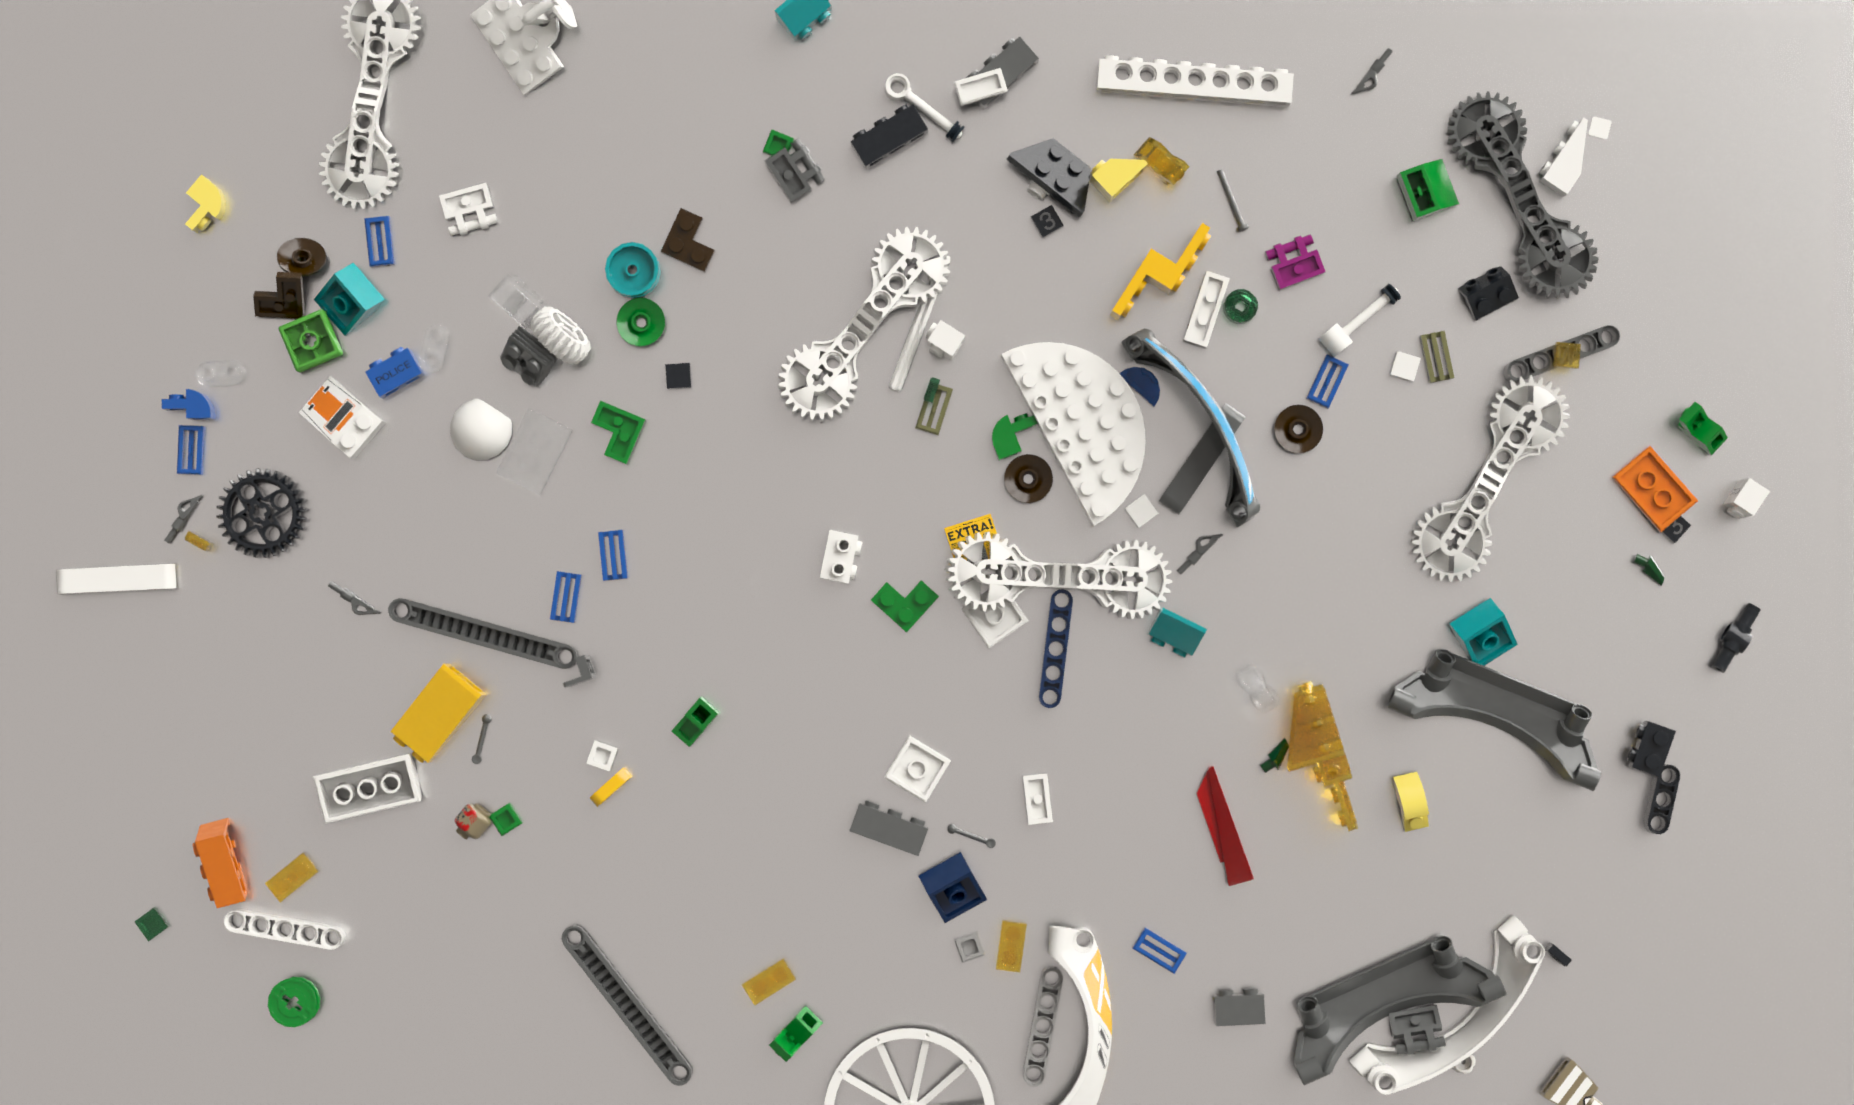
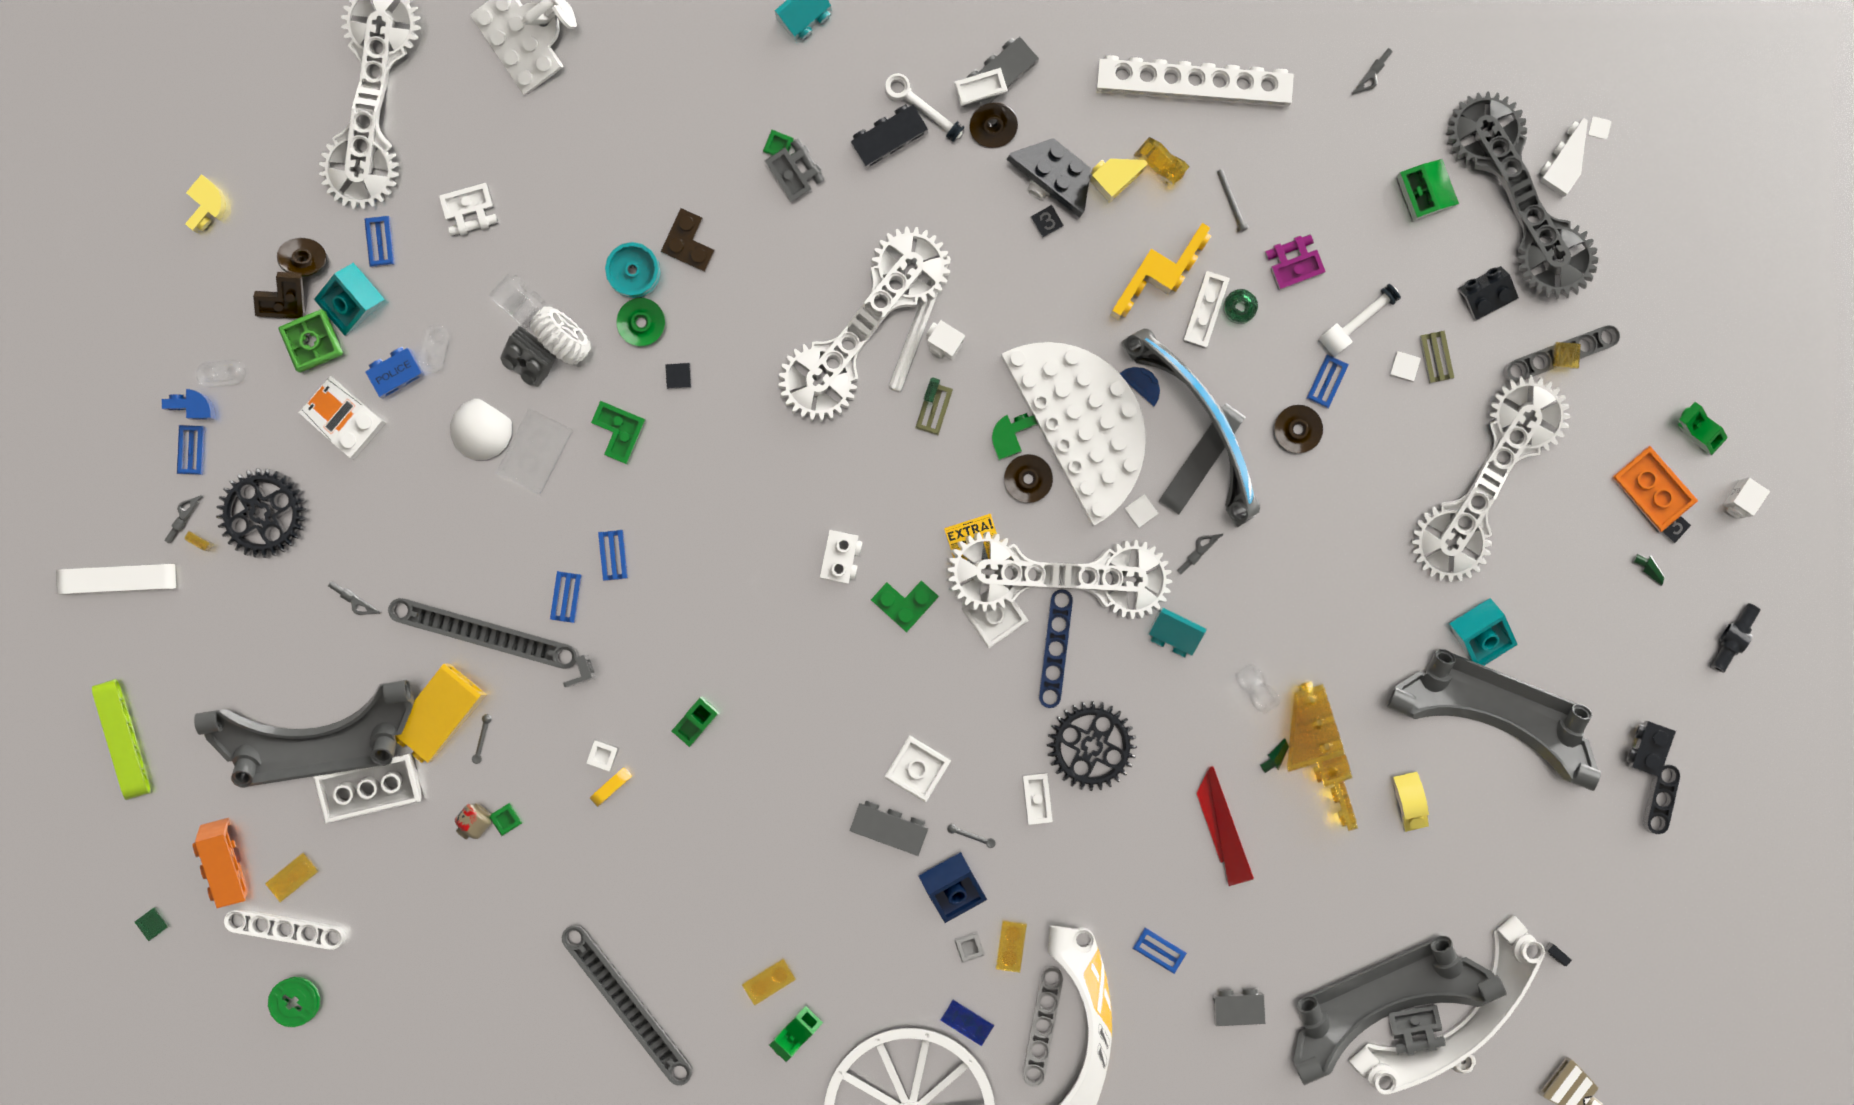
none -> lime beam [92,679,151,800]
none -> dark grey panel [194,680,414,788]
none -> clear blue tile [940,999,995,1046]
none -> dark brown dish [969,102,1018,148]
none -> black gear [1047,701,1137,791]

